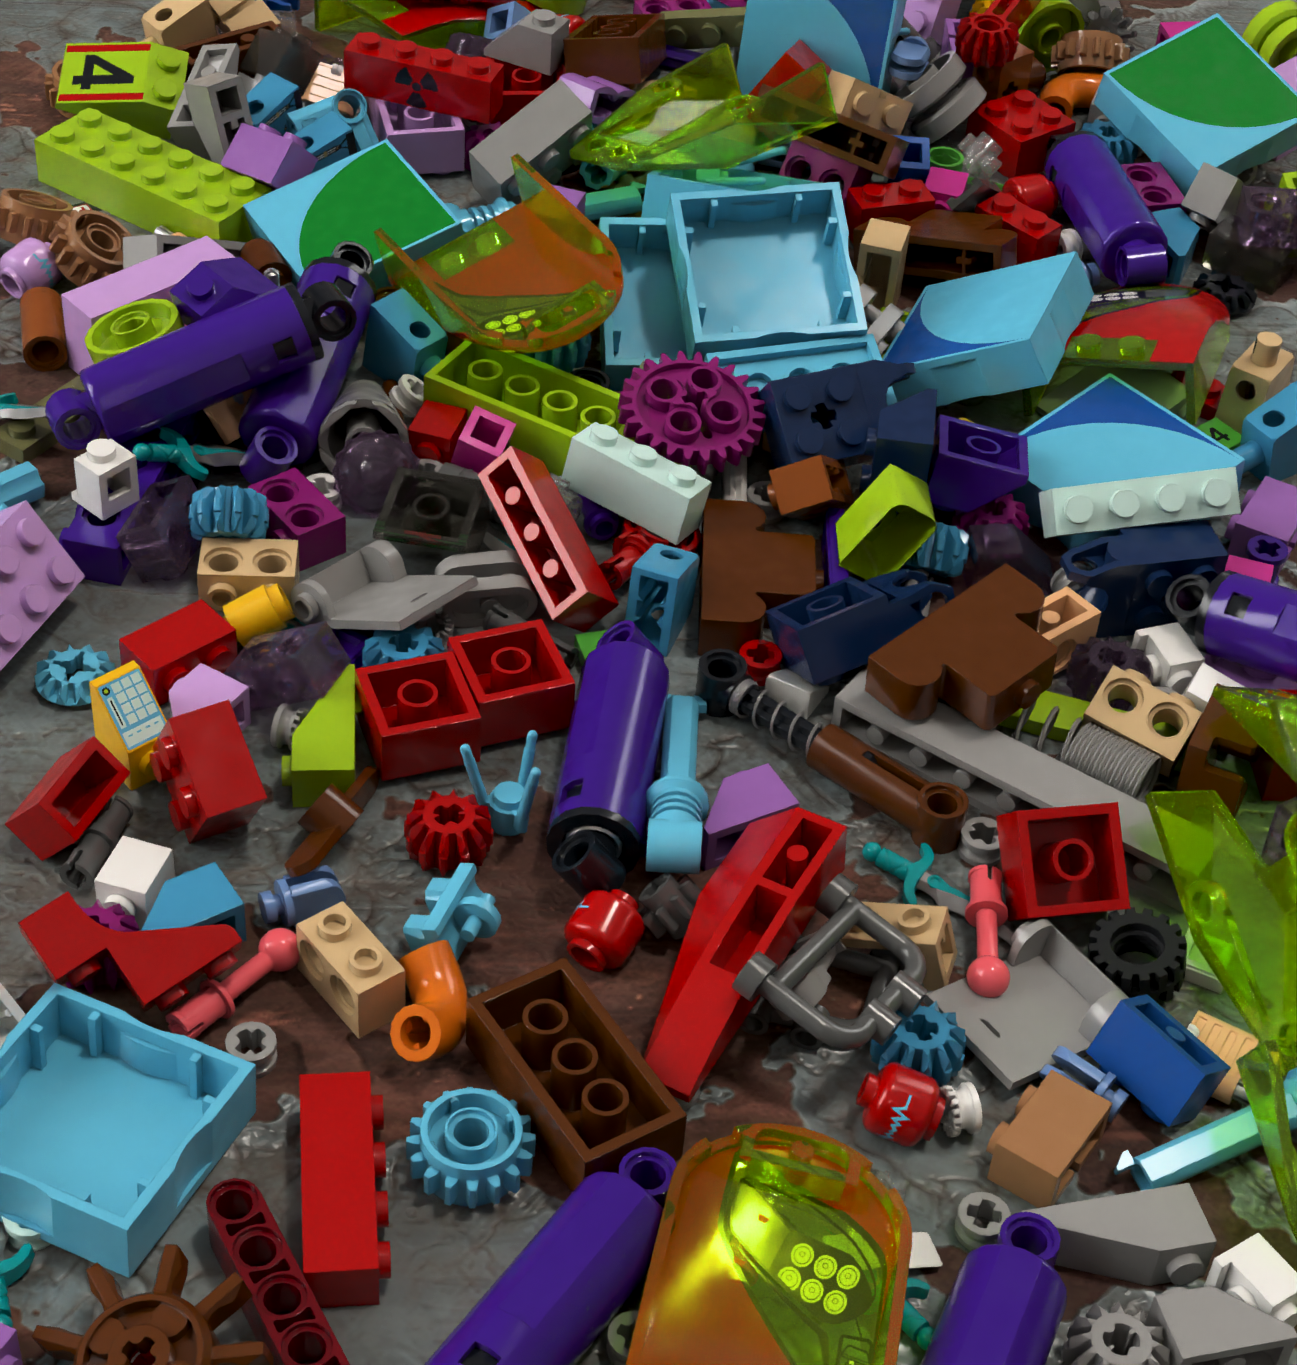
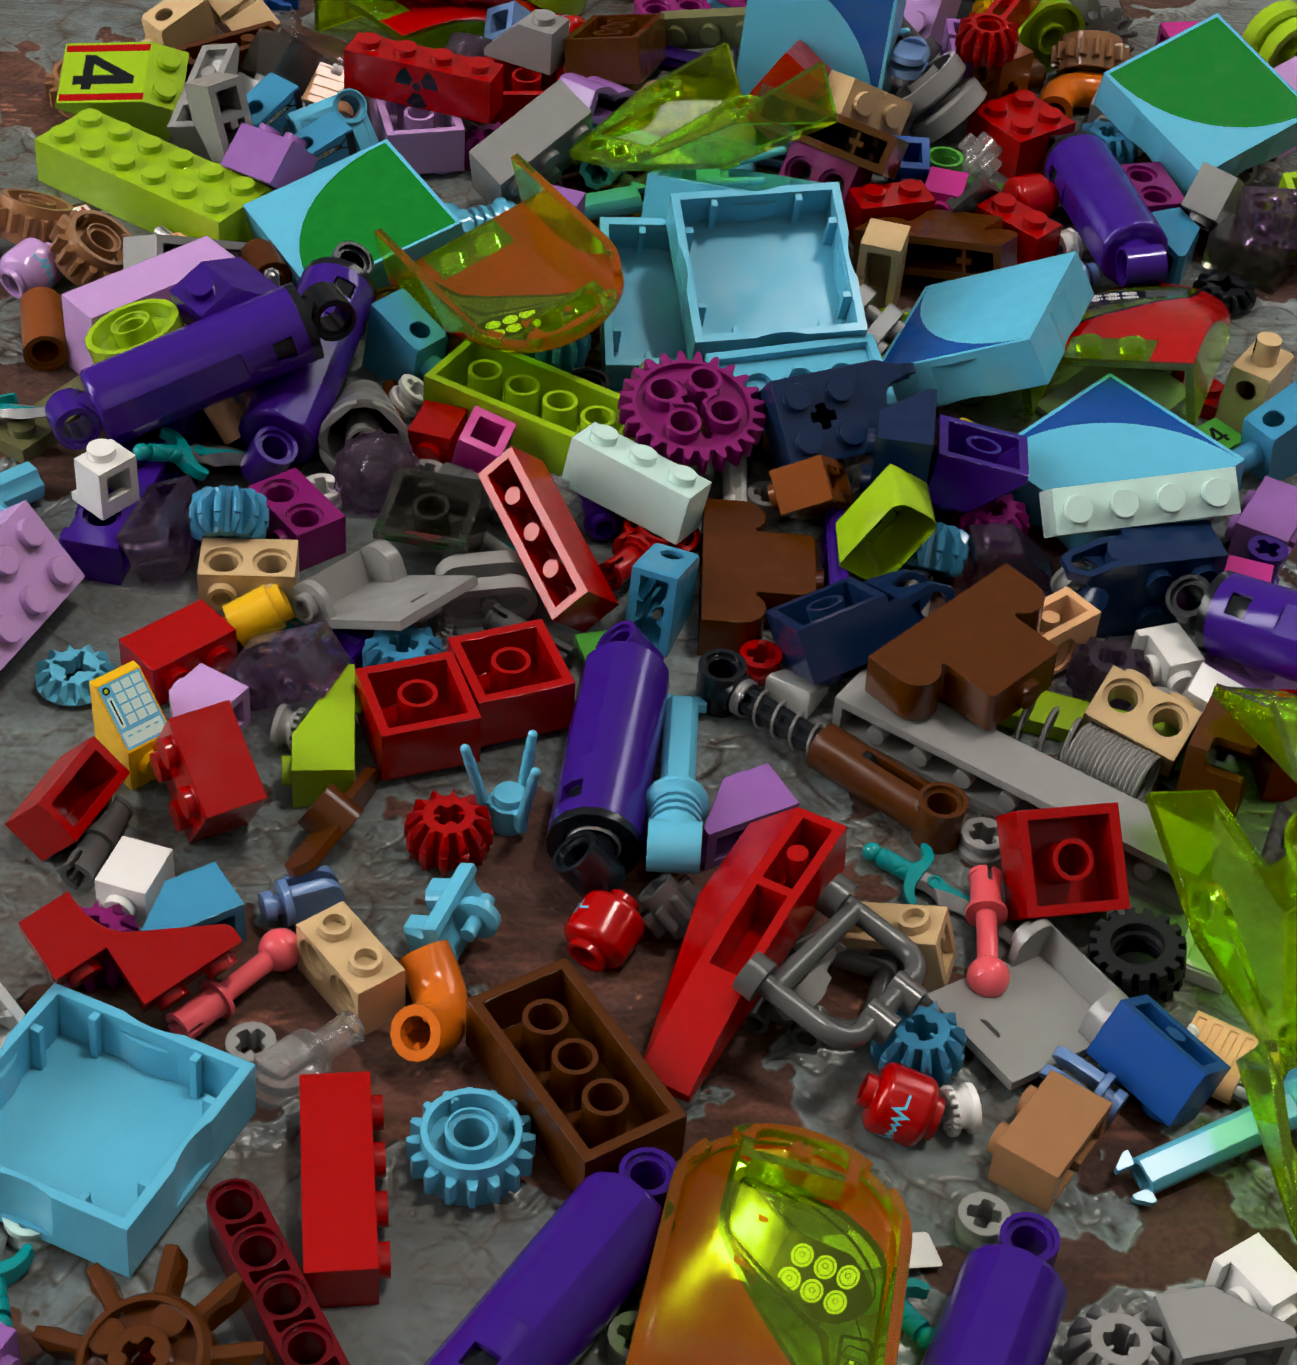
light grey slope [1022,1183,1217,1286] -> none
none -> clear arm [254,1011,365,1111]

